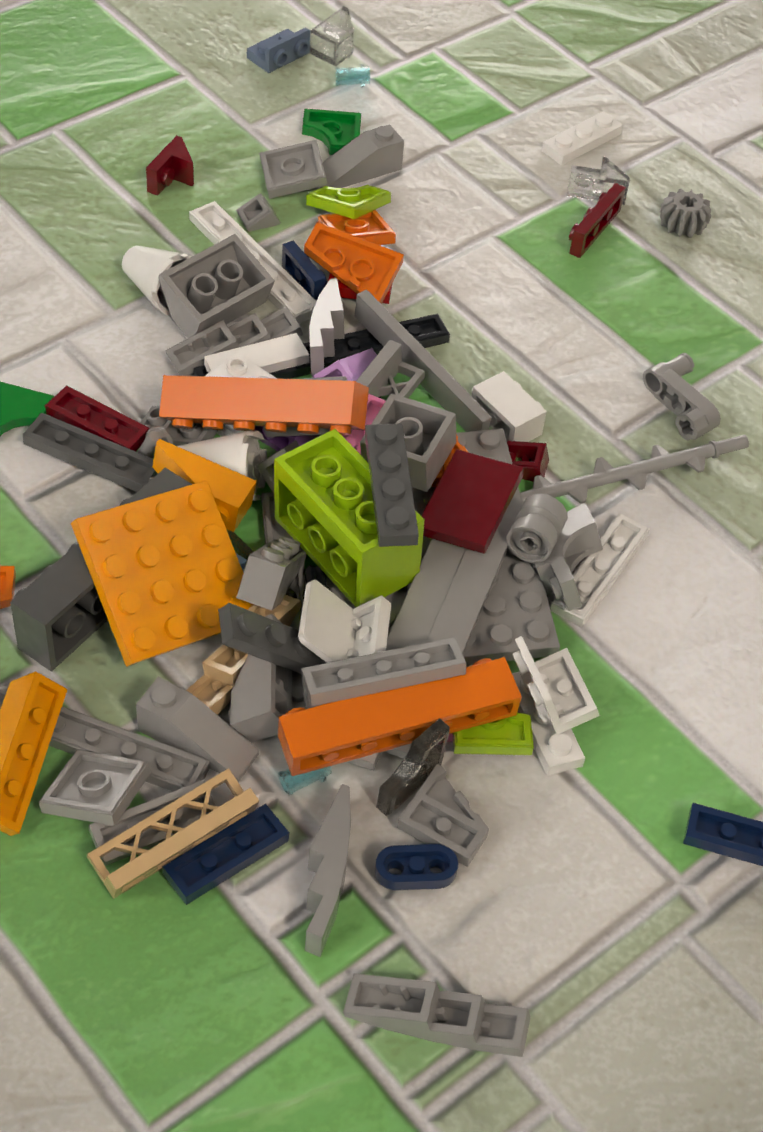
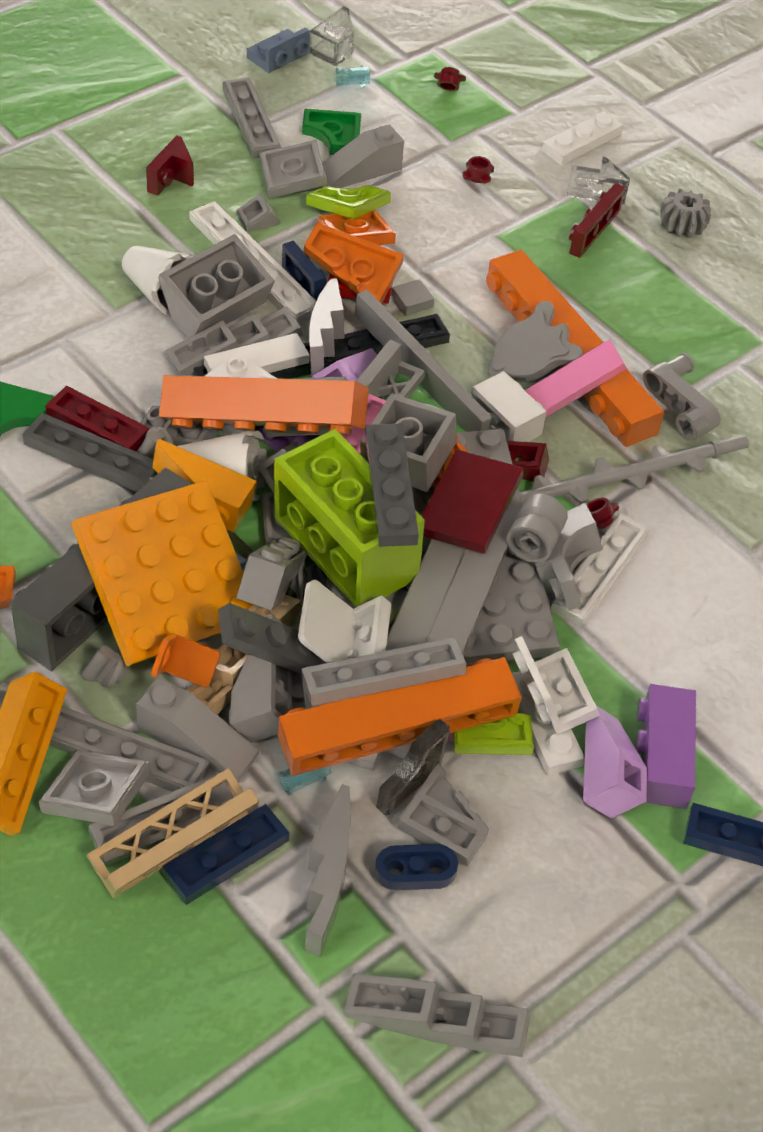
none -> light grey plate [82,646,127,688]
none -> orange bracket [150,633,221,687]
none -> light grey tile [223,77,281,159]
none -> light grey tile [391,279,435,315]
none -> dark red plate [434,67,466,91]
none -> dark red plate [462,156,494,184]
none -> orange brick [486,249,664,447]
none -> light grey tile [488,301,583,381]
none -> bright pink tile [525,339,627,418]
none -> lavender slope [583,706,647,819]
none -> dark red plate [586,497,620,529]
none -> medium lavender brick [635,684,696,809]

